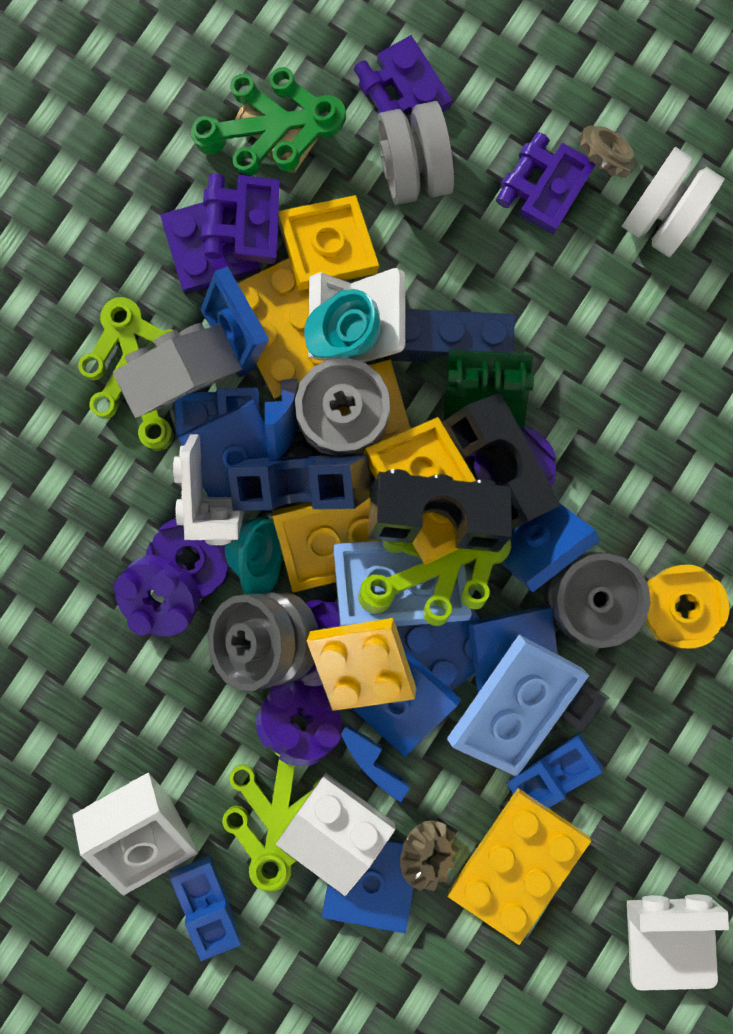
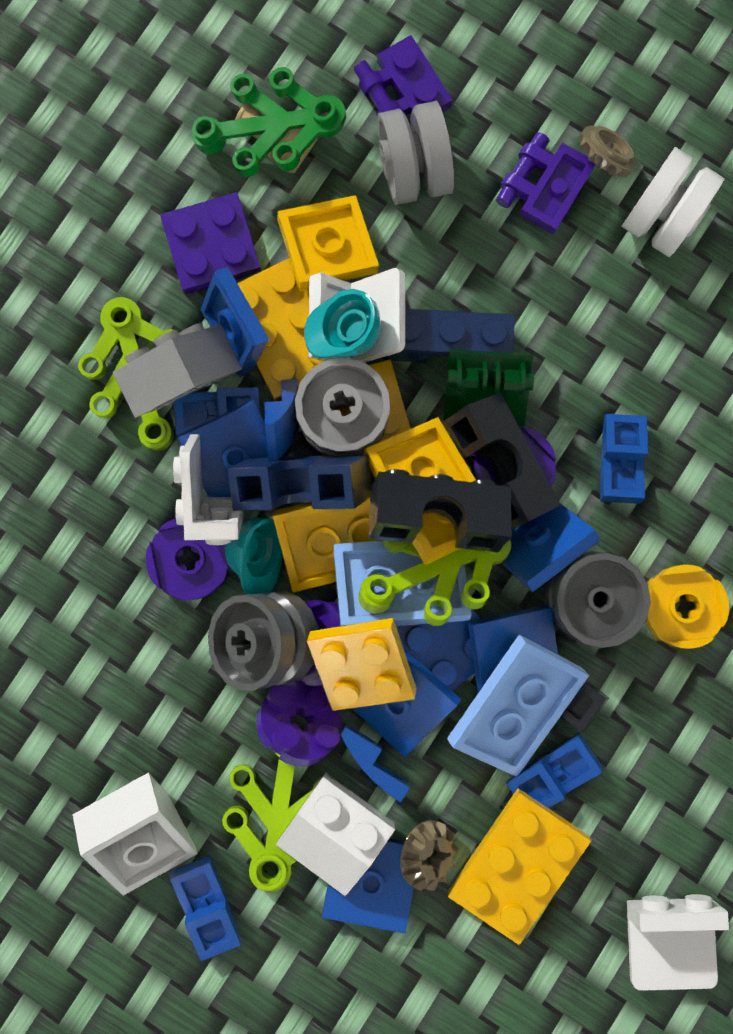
dark purple plate [113,555,200,637] -> none
dark purple plate [201,174,280,264] -> none
none -> blue slope [600,414,648,504]

